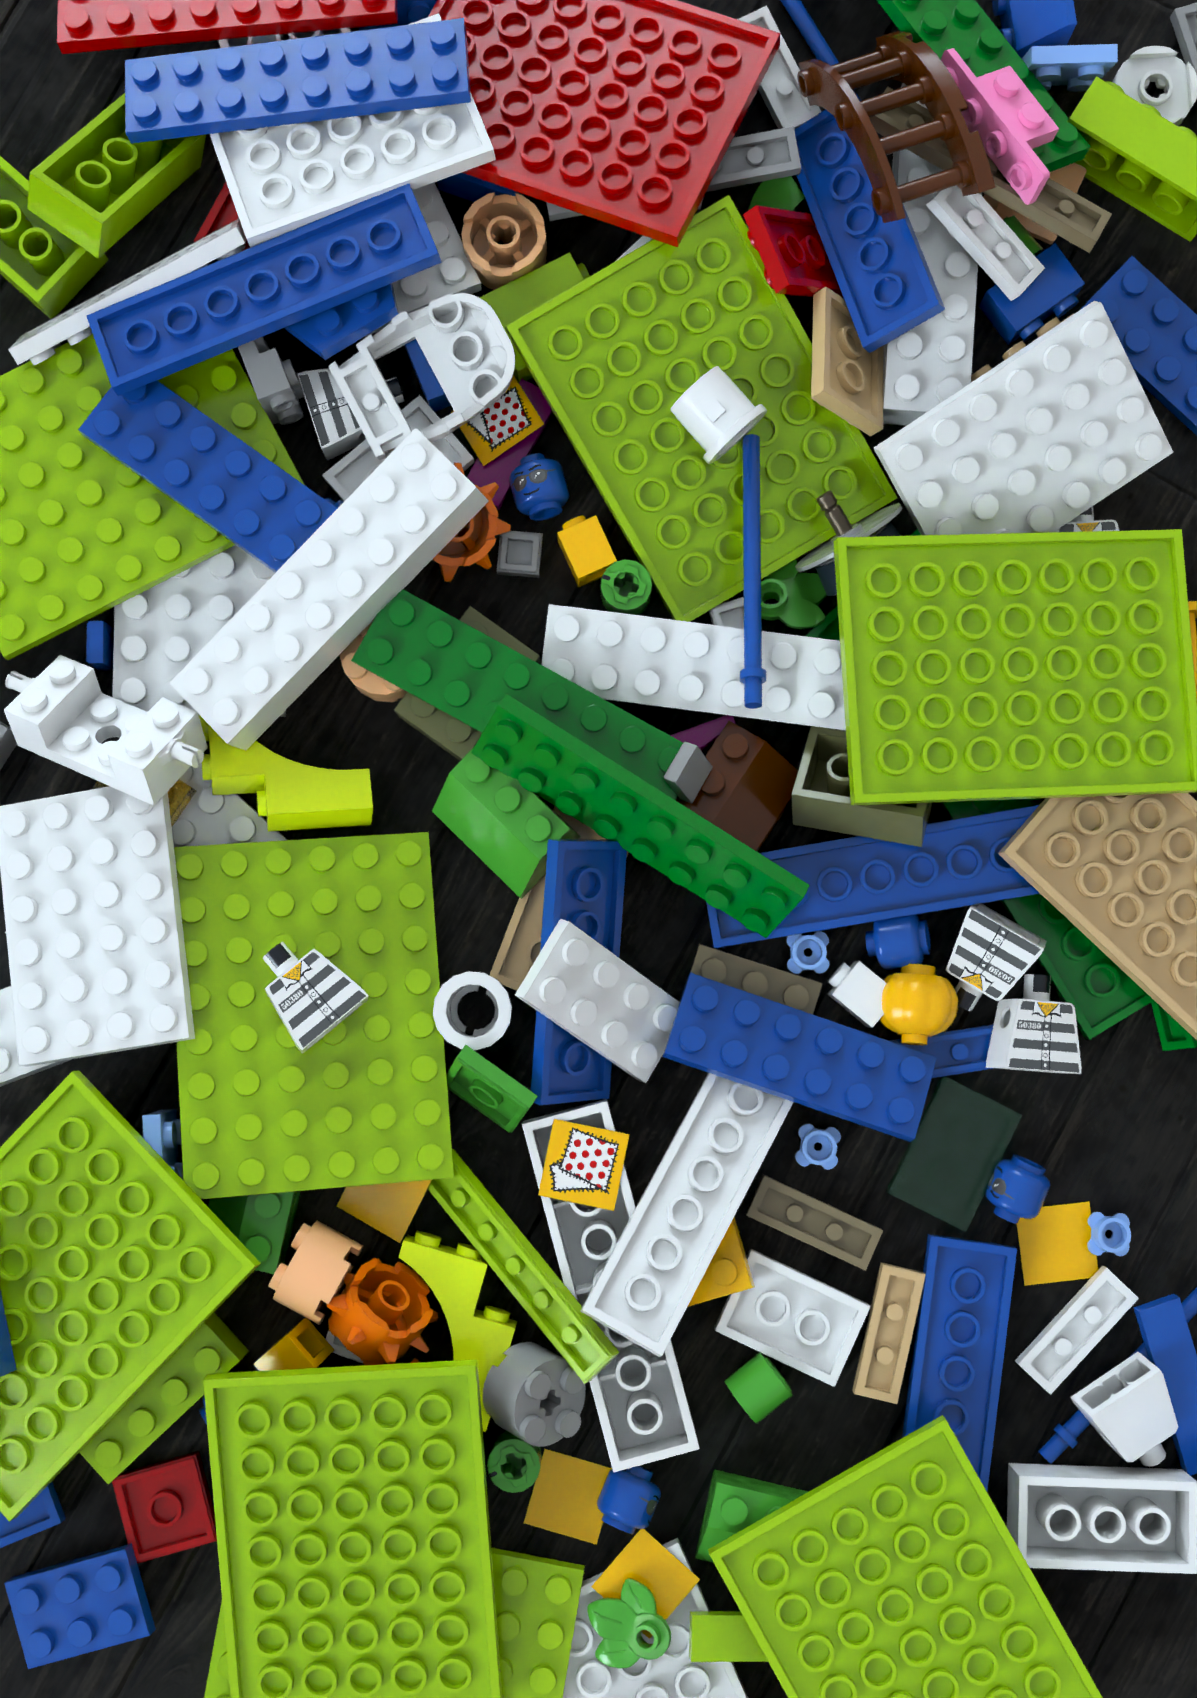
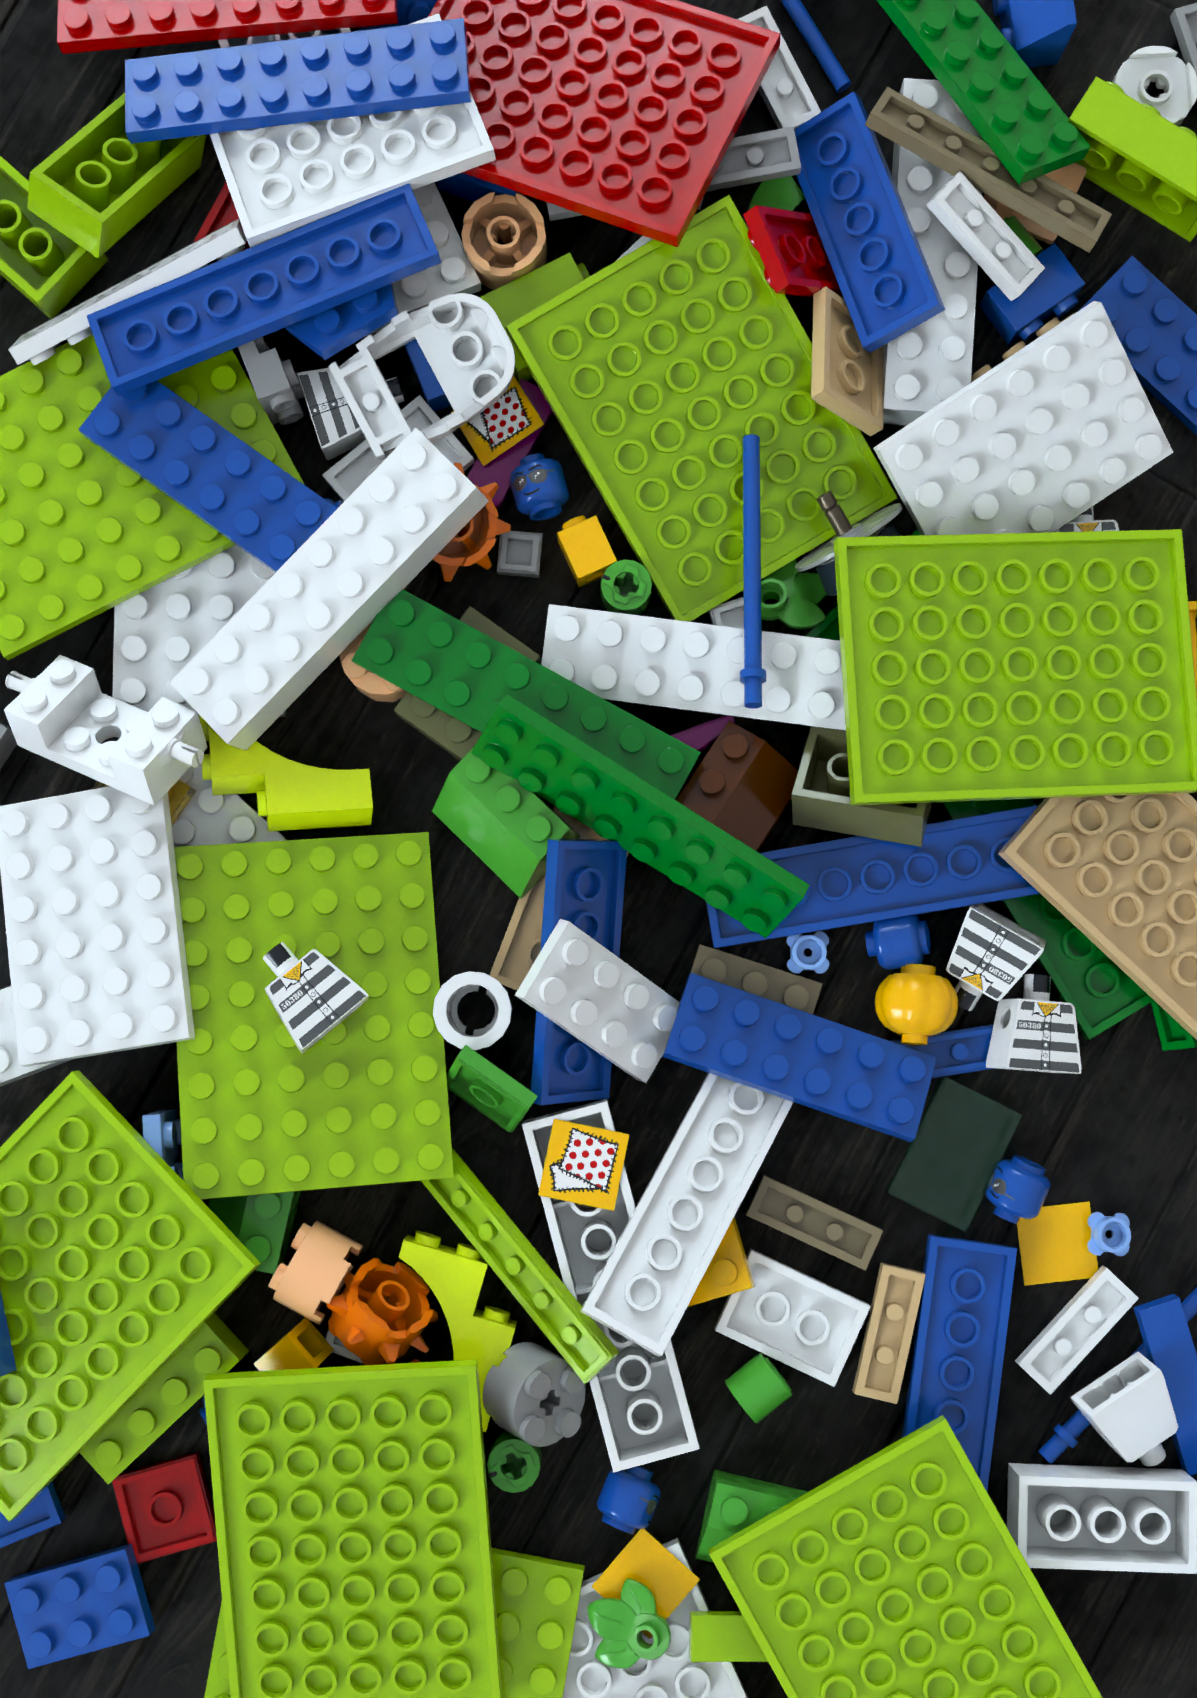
blue tile [86,621,114,670] -> none
yellow sticker [337,1180,432,1243] -> none
yellow sticker [524,1449,612,1545] -> none
light grey tile [663,742,713,803] -> none
white piece [670,366,767,464] -> none
light blue plate [795,1124,841,1170] -> none
reddish brown fence [797,31,996,223] -> none
white brick [827,961,887,1028] -> none
bright pink bracket [941,48,1059,205] -> none
light blue plate [1022,44,1118,92] -> none

